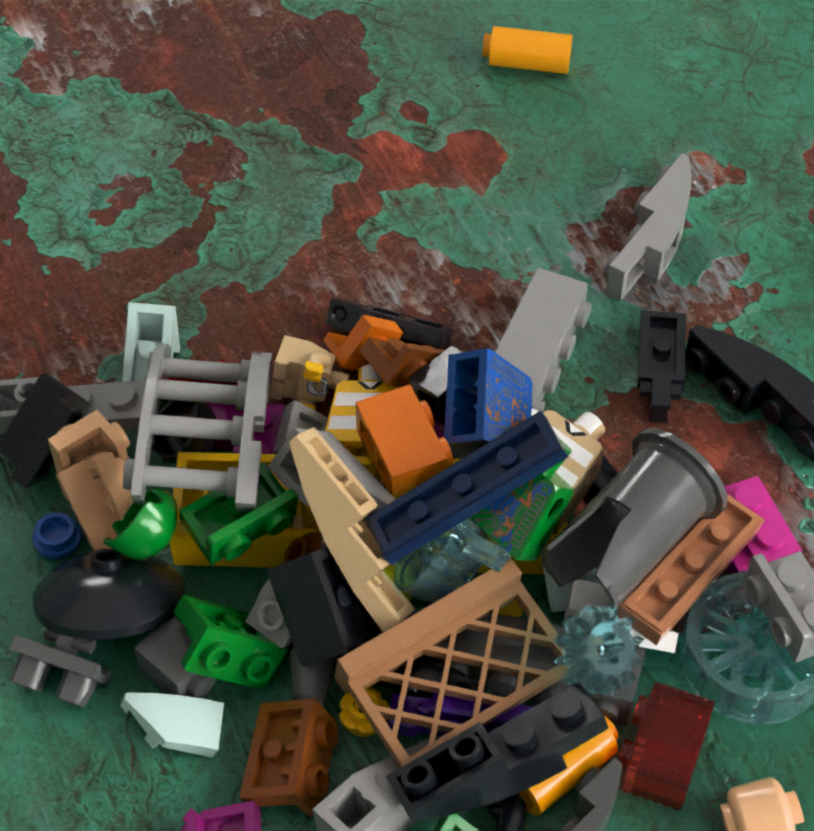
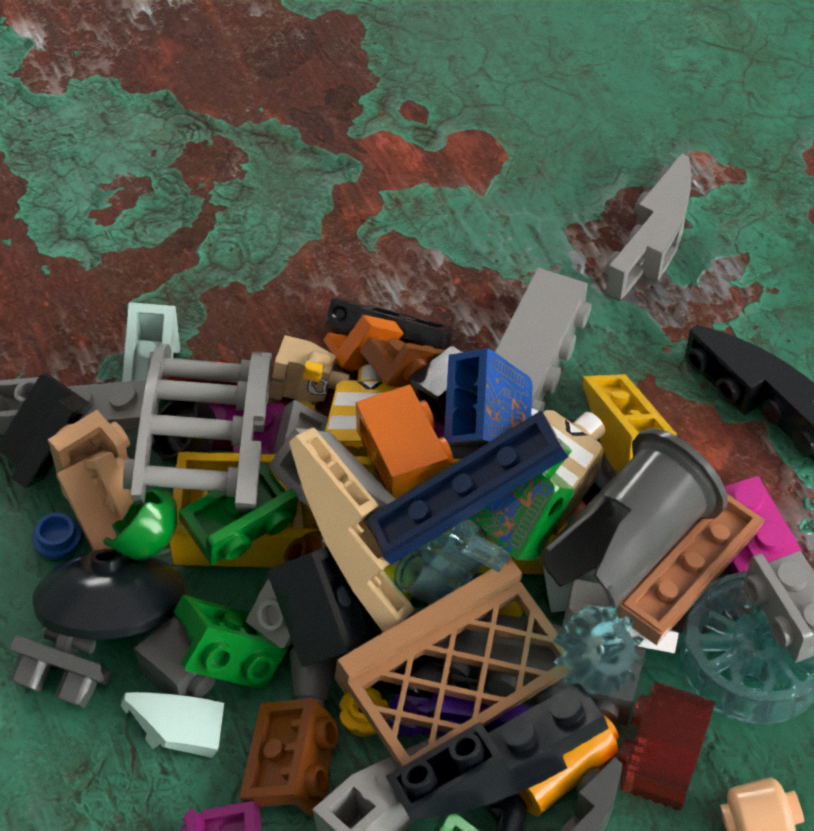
light orange brick [482,26,573,75] -> none
black hinge [637,310,686,423] -> none
none -> yellow slope [582,374,677,473]

